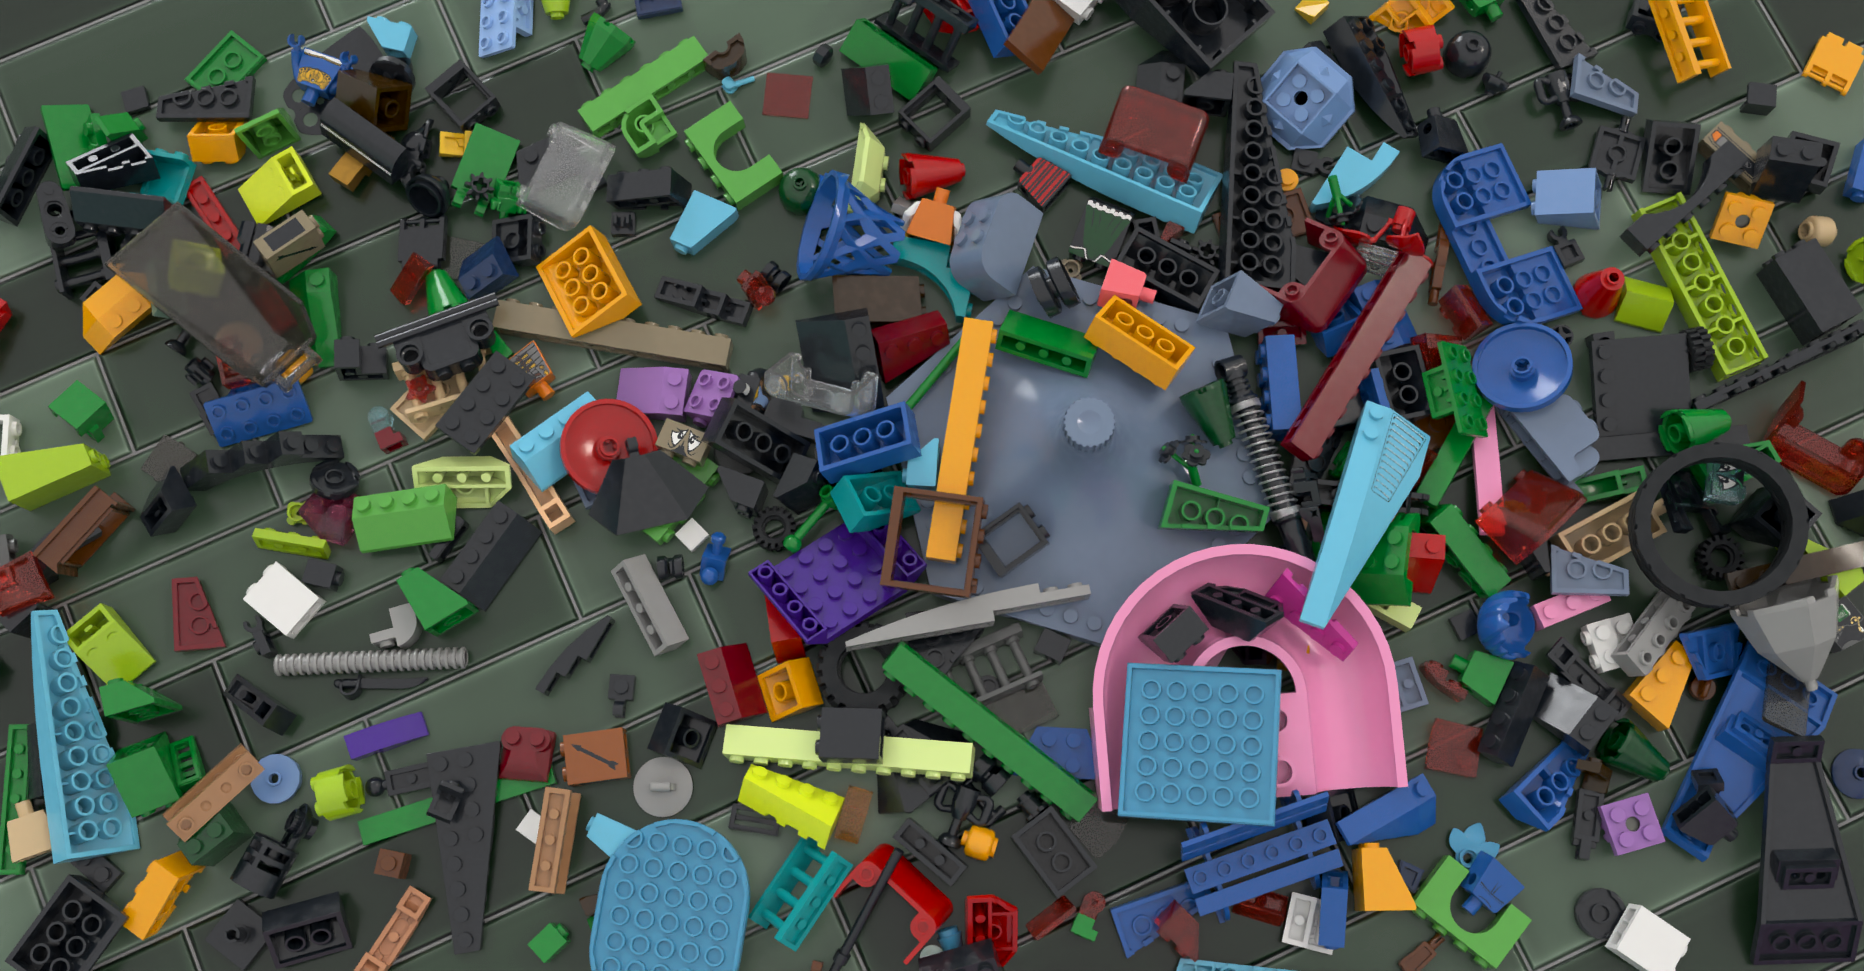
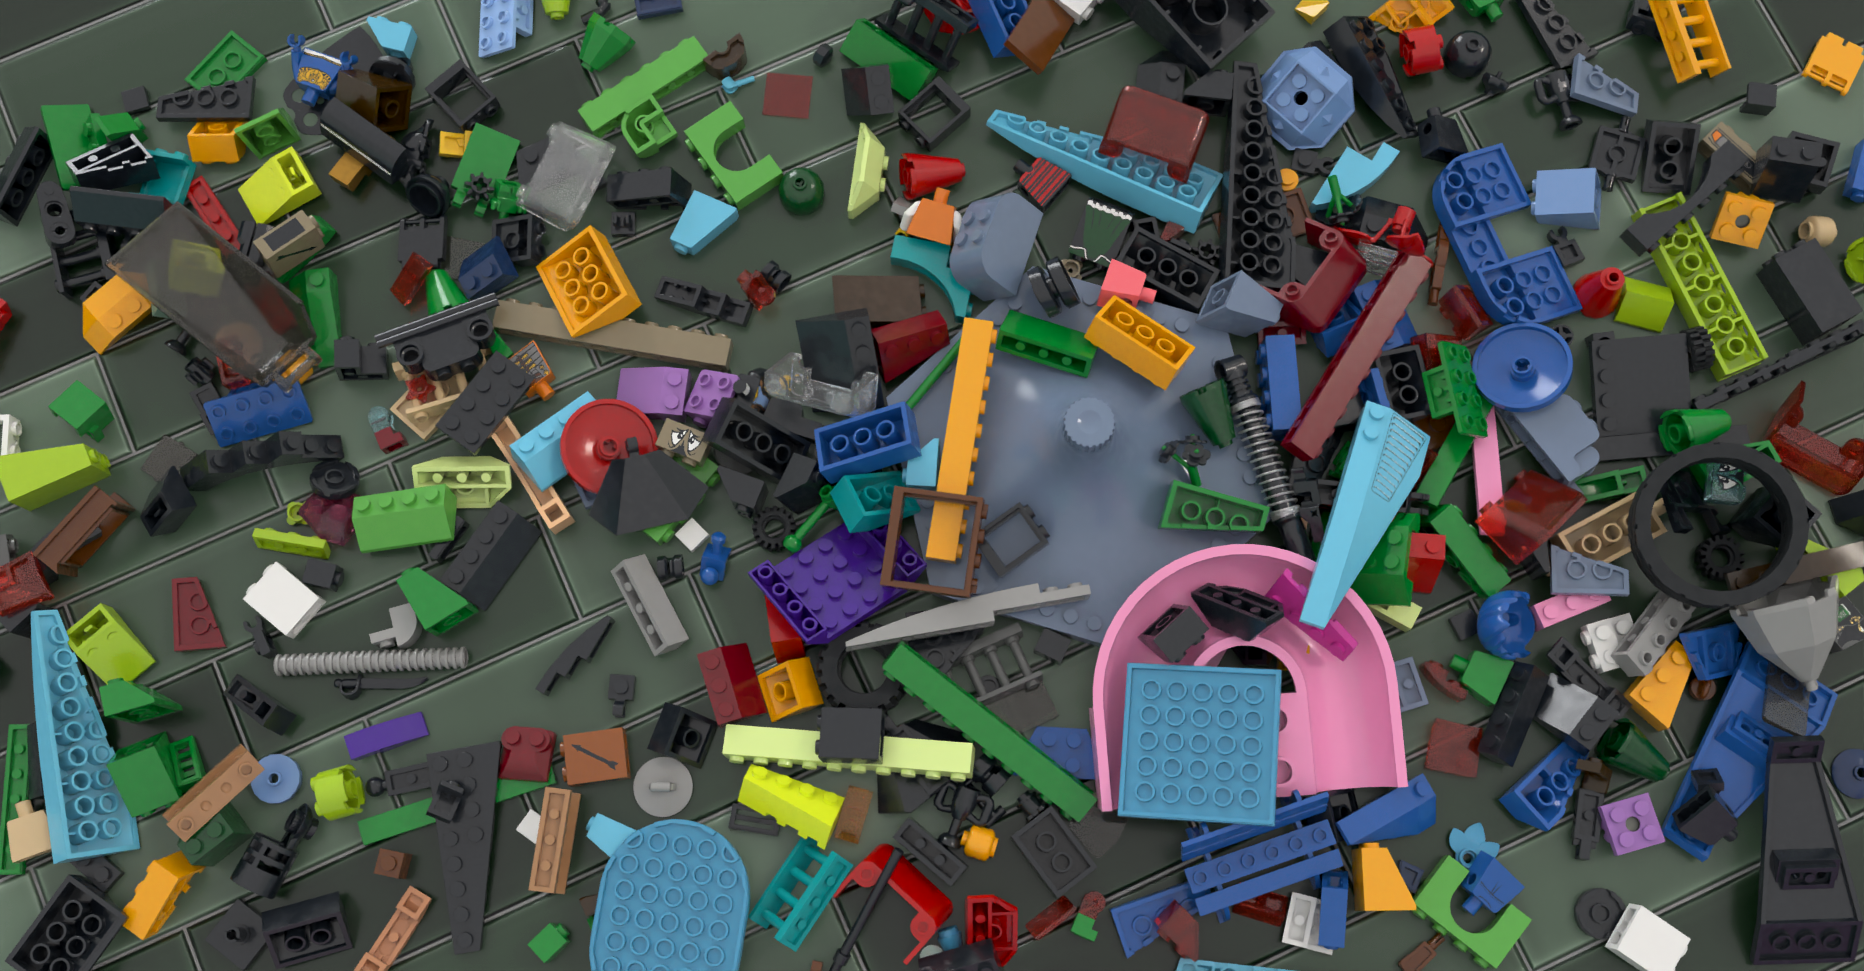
blue piece [797,170,905,282] -> none

